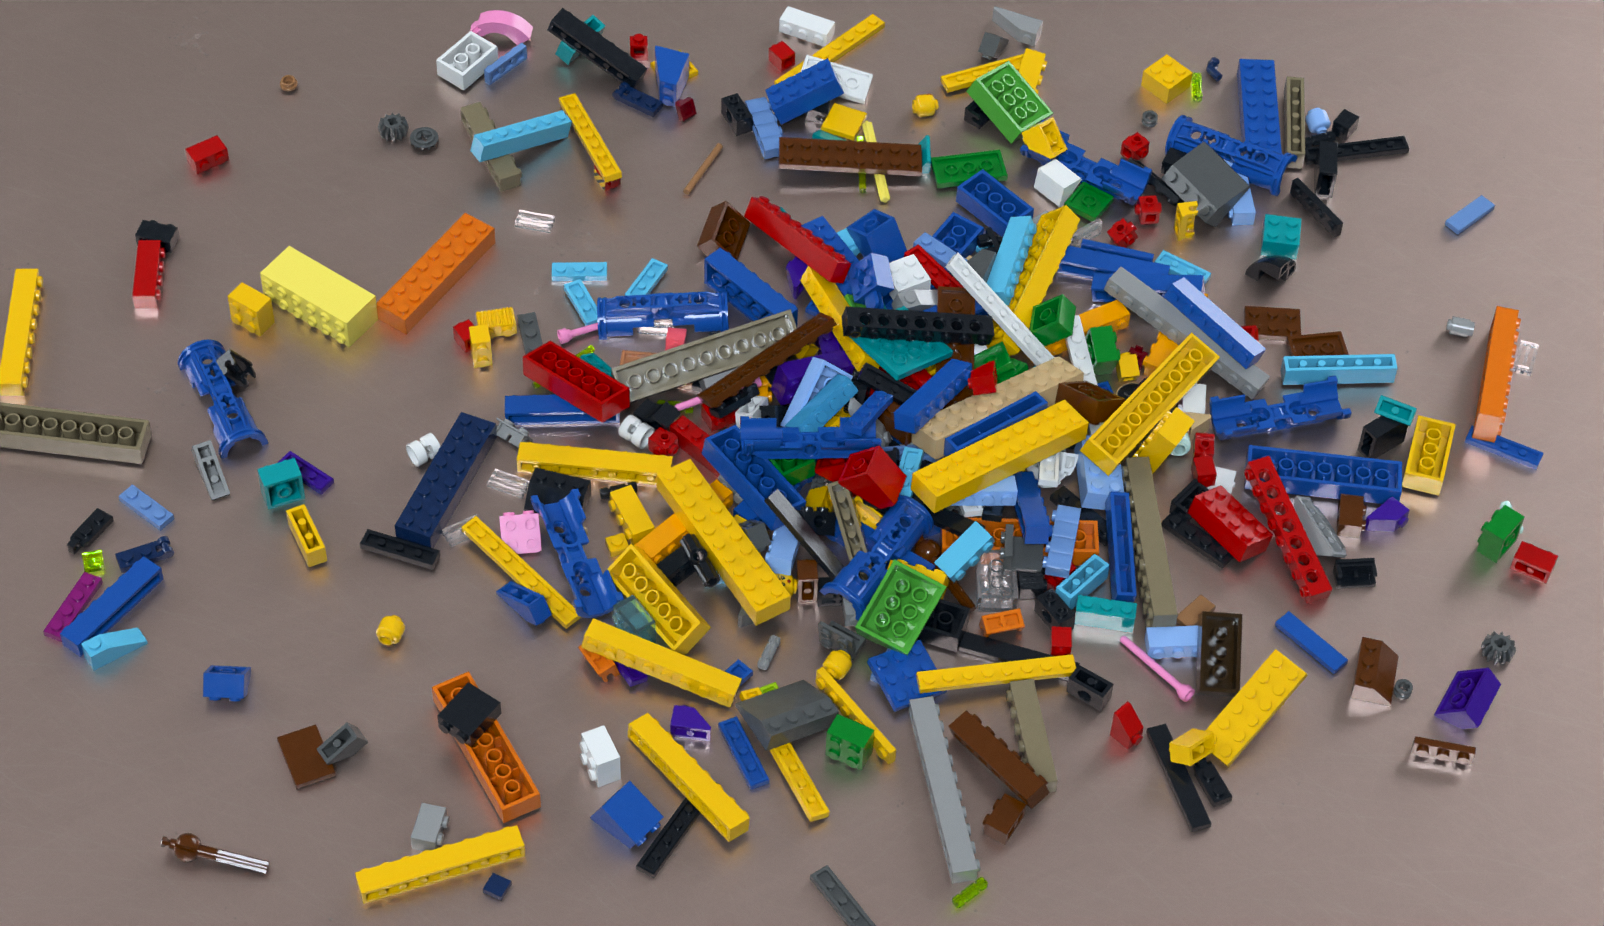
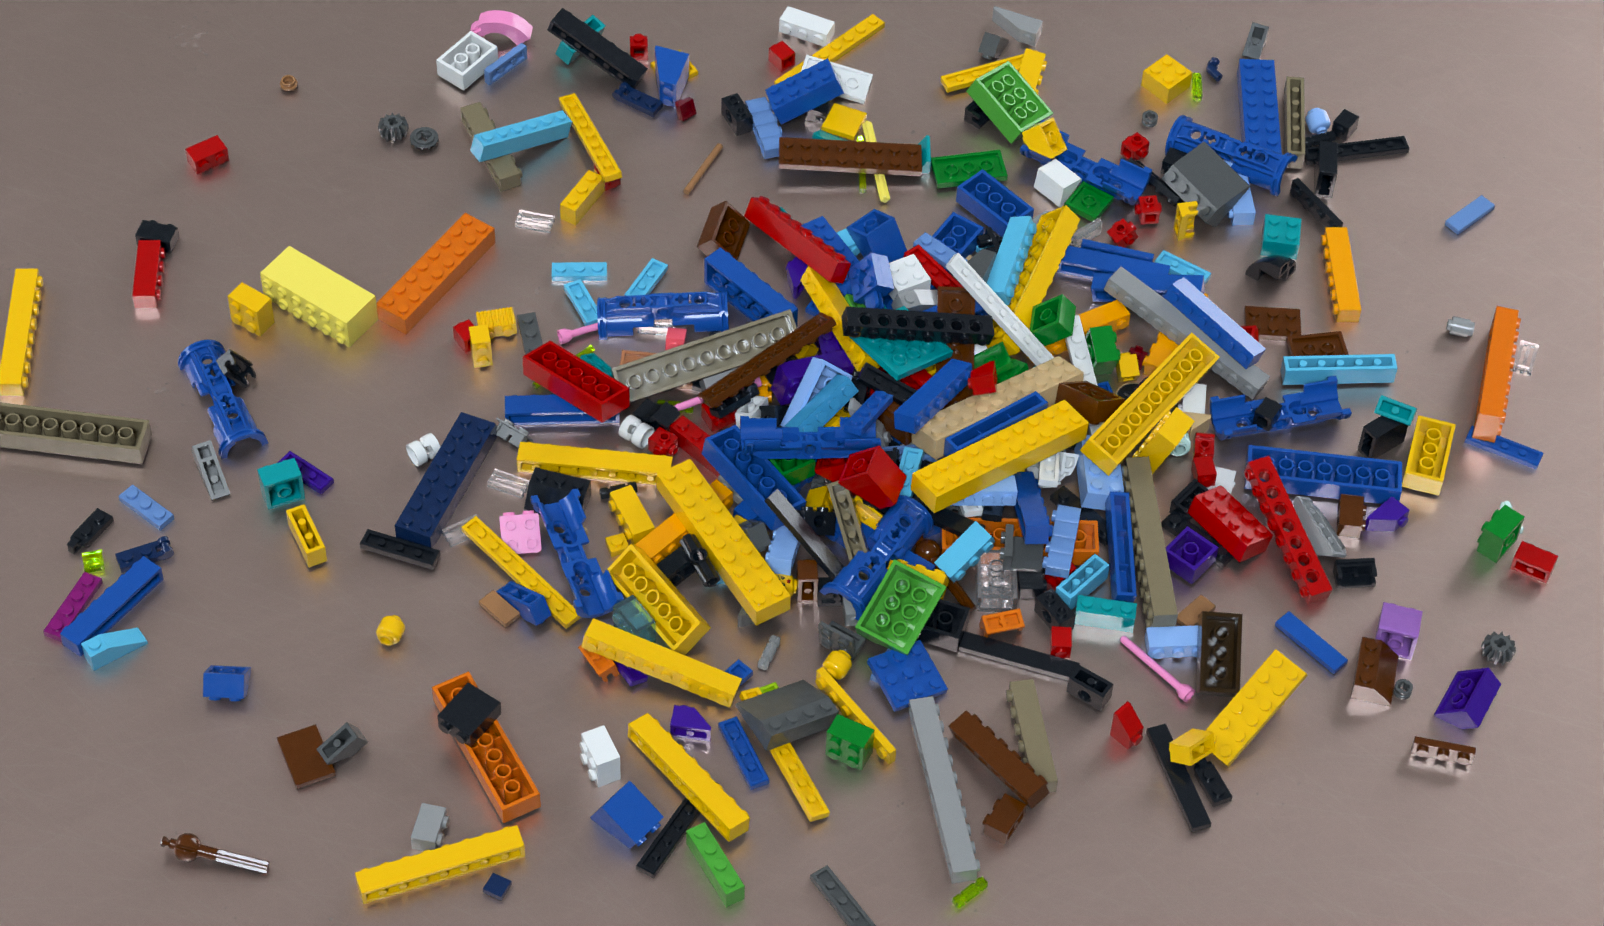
yellow head [912,94,939,118] -> none
yellow plate [916,654,1076,693] -> none
none -> medium nougat tile [479,590,520,628]
none -> yellow brick [560,170,604,226]
none -> bright green brick [686,822,745,907]
none -> dark purple brick [1166,526,1219,584]
none -> dark grey slope [1242,22,1269,60]
none -> black brick [1253,397,1282,431]
none -> light orange brick [1321,227,1361,322]
none -> medium lavender slope [1375,602,1423,660]

